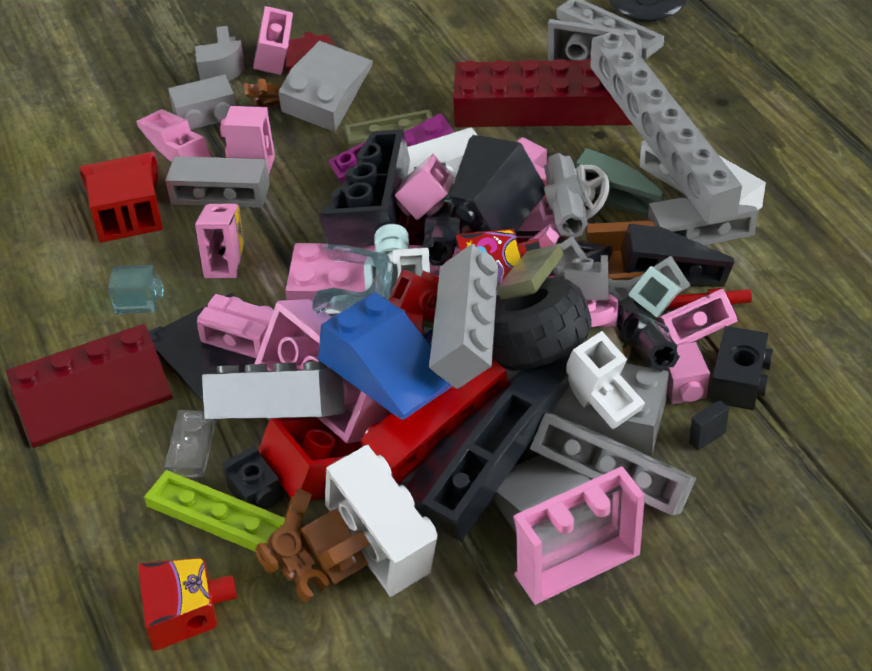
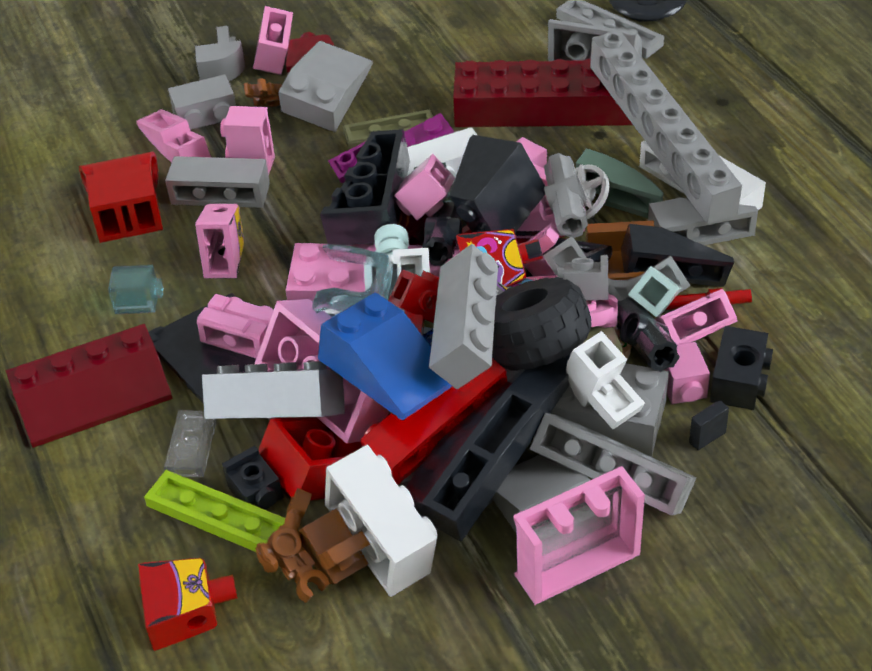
olive tile [497,243,563,301] -> none

